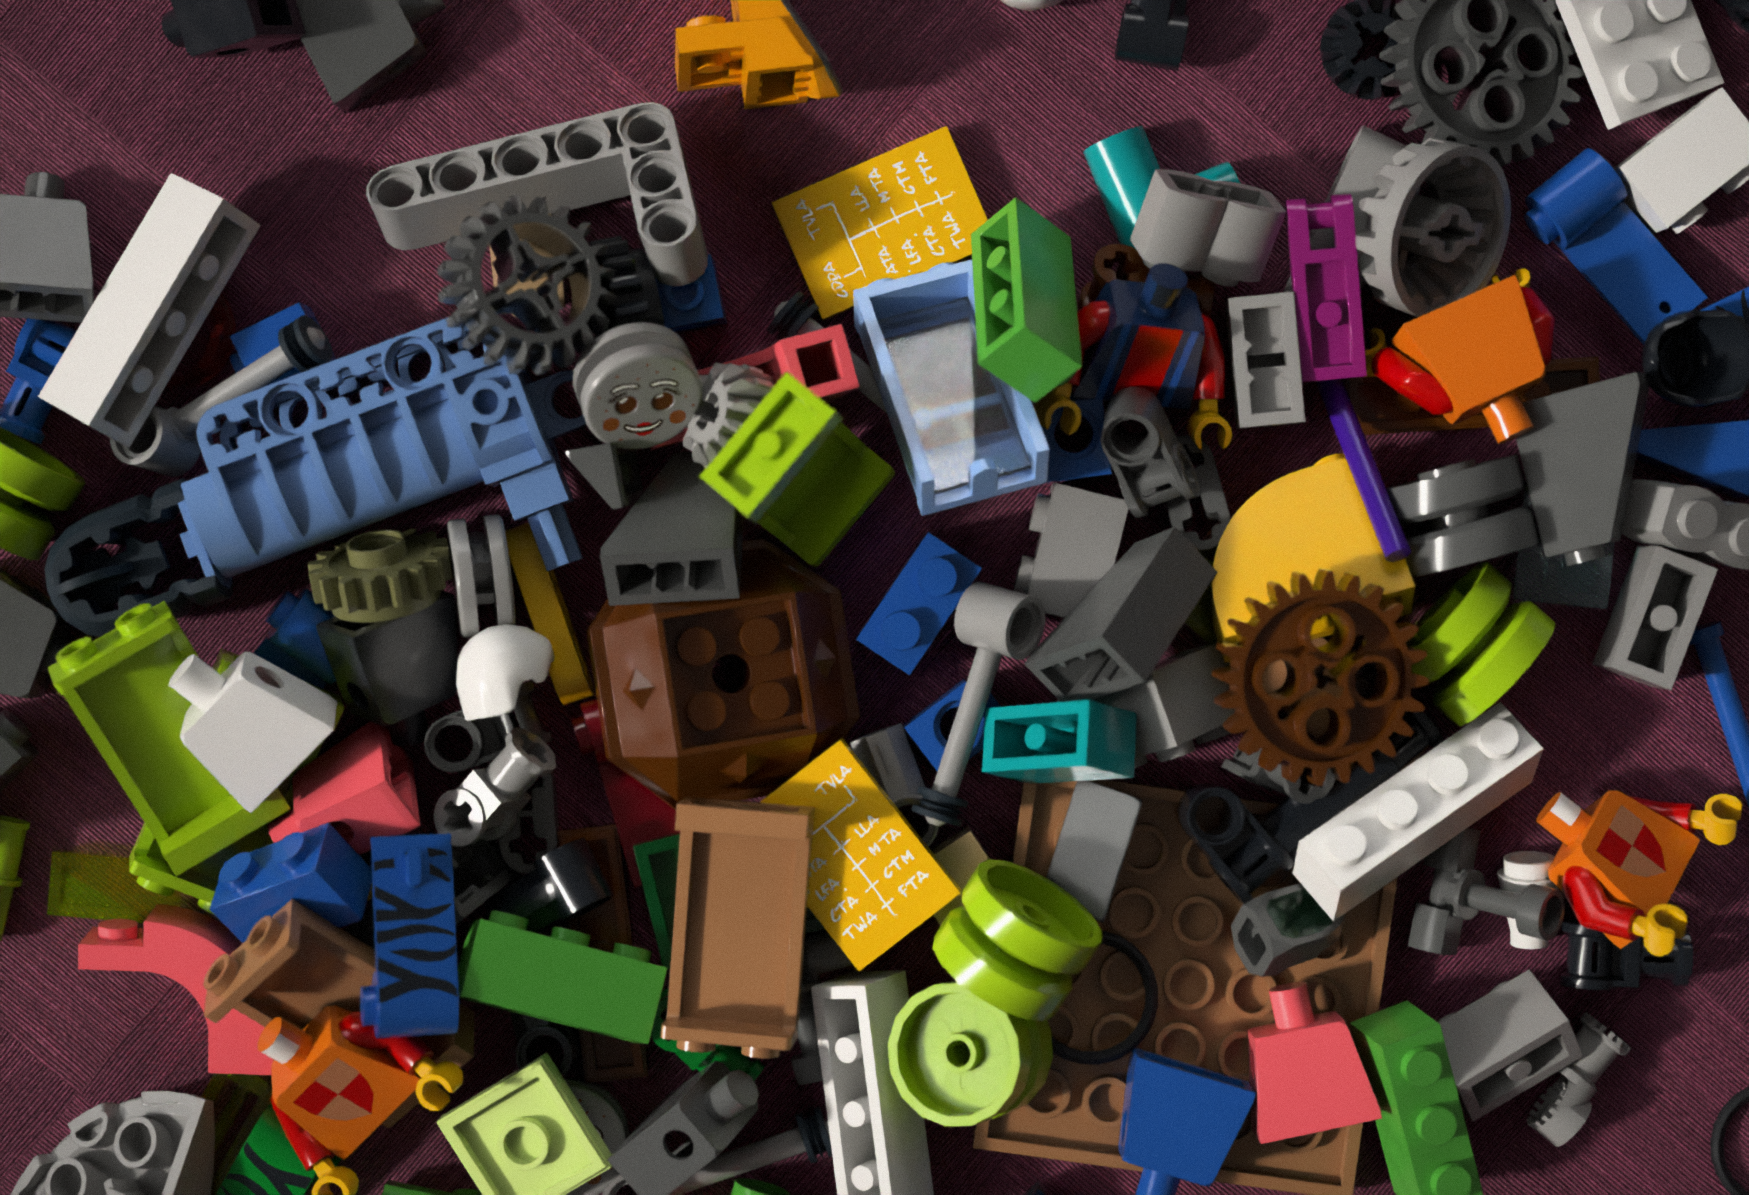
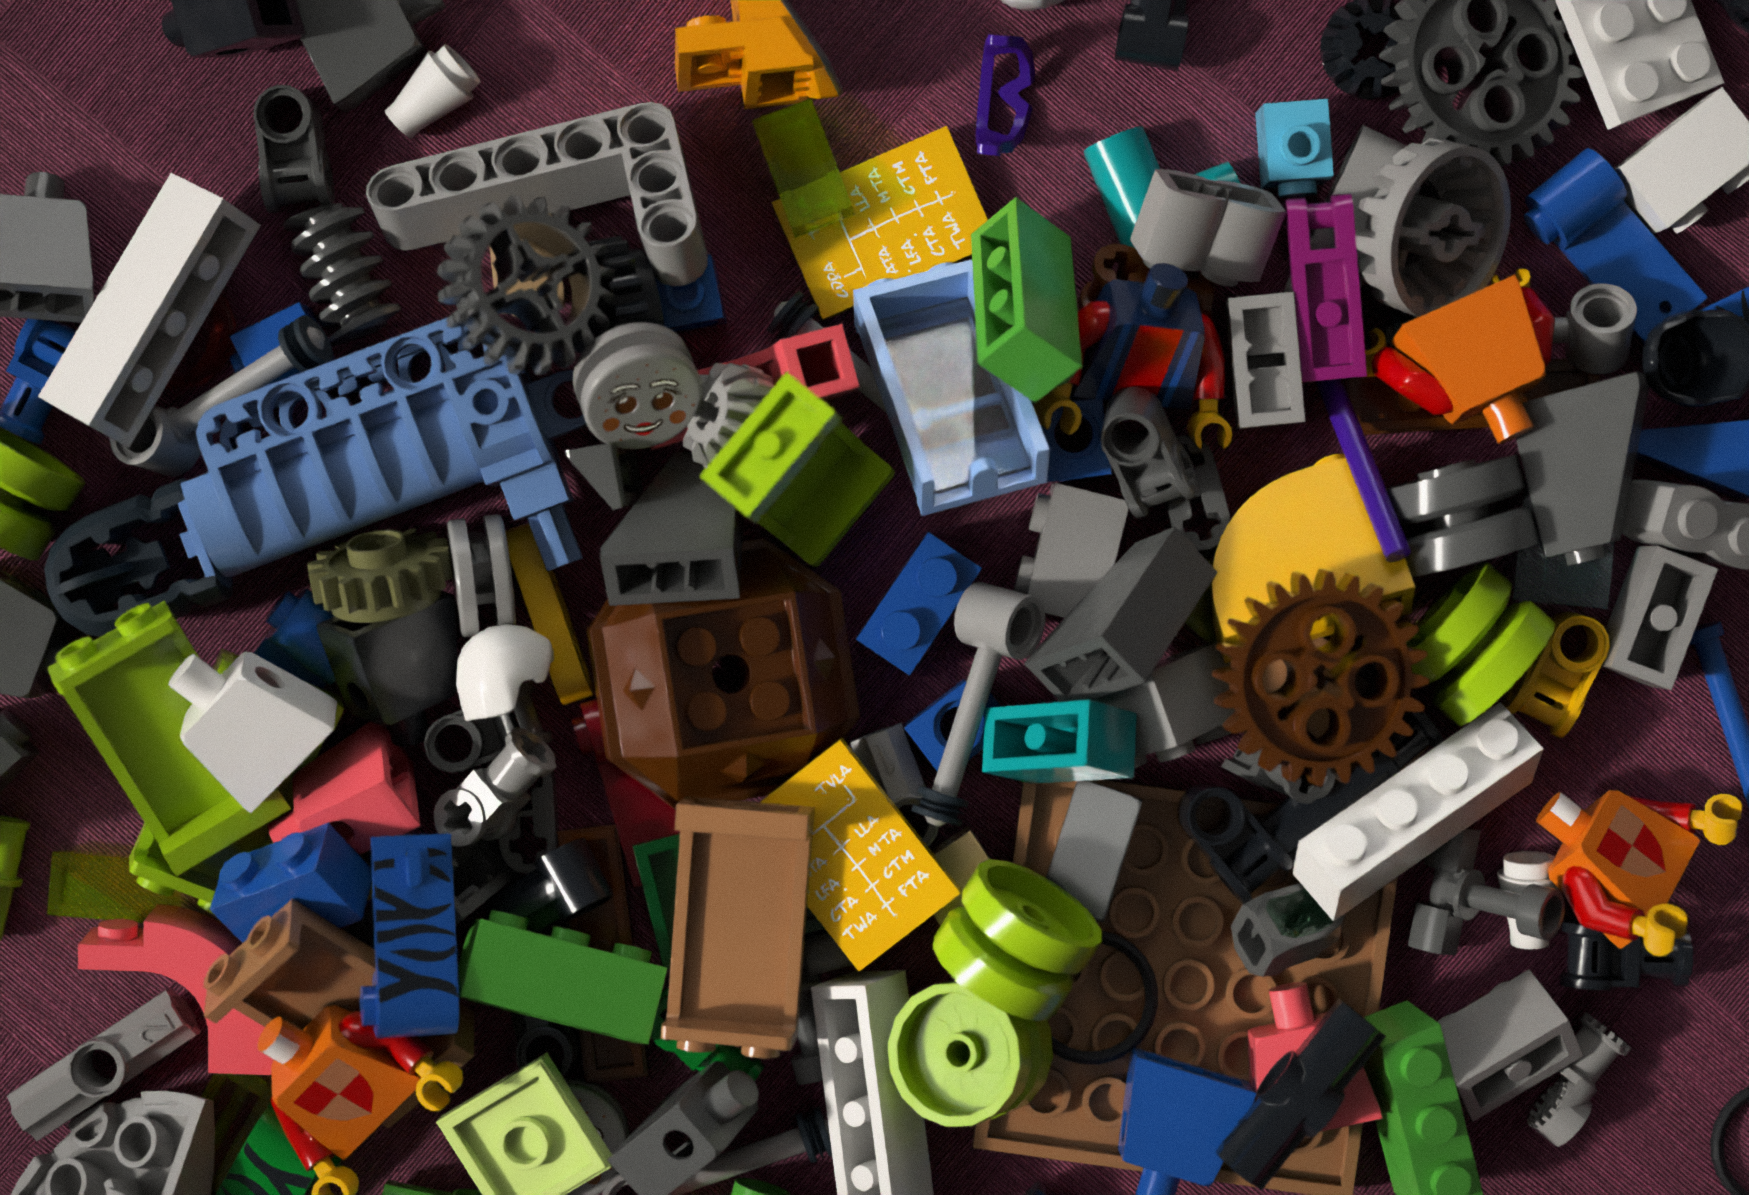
none -> light grey piece [7,987,201,1141]
none -> dark grey piece [253,85,335,214]
none -> dark grey piece [283,203,402,346]
none -> white cone [385,44,481,139]
none -> clear neon green tile [752,98,855,238]
none -> dark purple helmet [975,34,1035,156]
none -> black piece [1215,999,1386,1191]
none -> medium azure brick [1255,99,1334,198]
none -> light grey piece [1386,283,1637,374]
none -> yellow piece [1502,612,1610,739]

